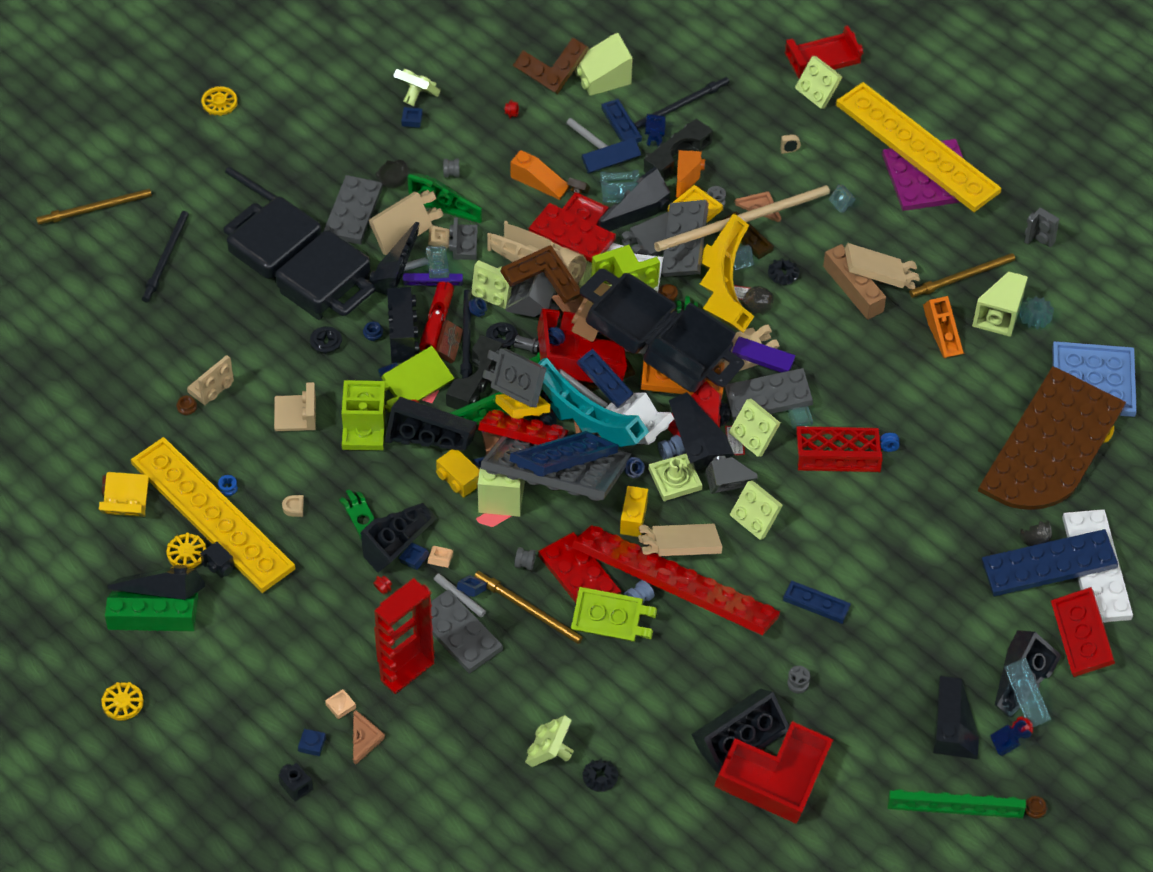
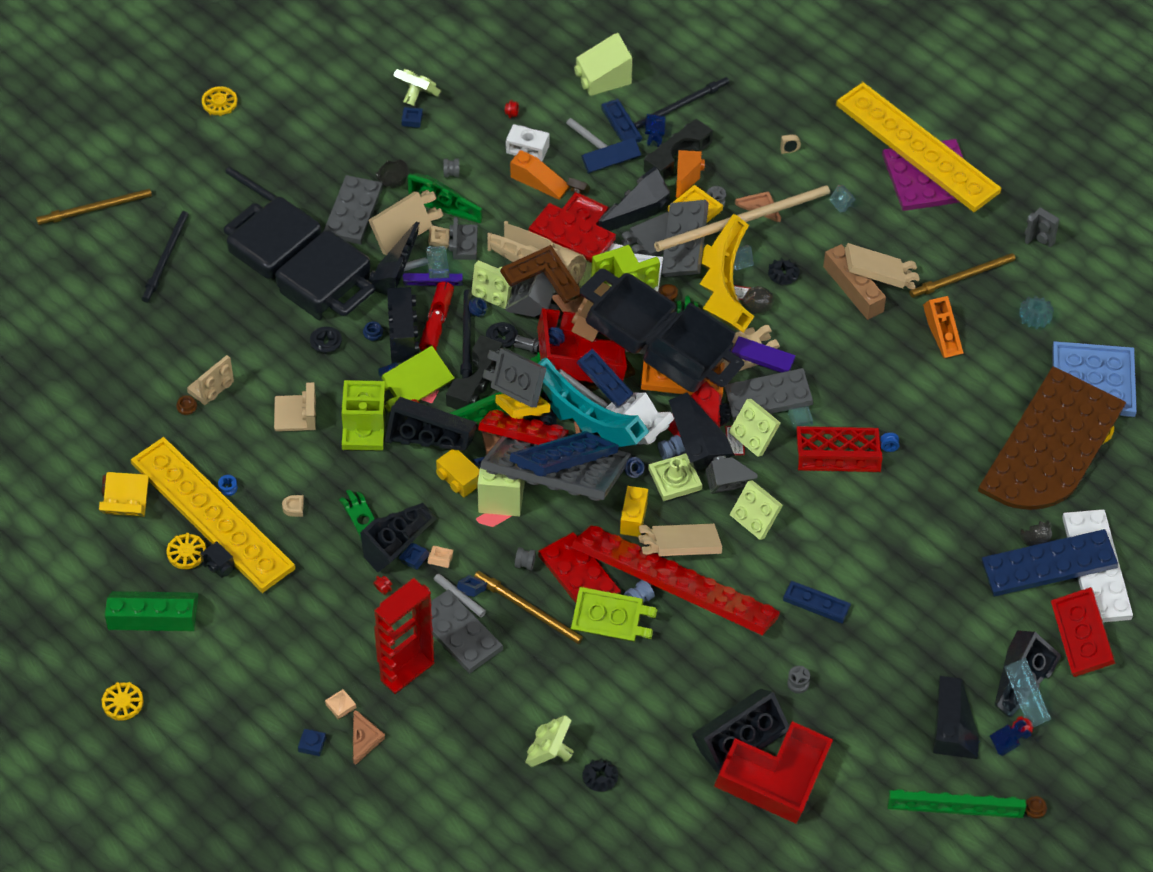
black wedge [108,564,205,600] -> none
black brick [278,763,313,802] -> none
copper tile [436,320,463,363] -> none
reddish brown plate [513,38,589,95] -> none
clear light blue plate [600,170,639,203] -> none
dark brown tile [722,211,774,260] -> none
red panel [785,26,863,79] -> none
yellowish green plate [795,56,842,109] -> none
yellowish green slope [972,272,1028,337] -> none
none -> white brick [506,124,549,161]

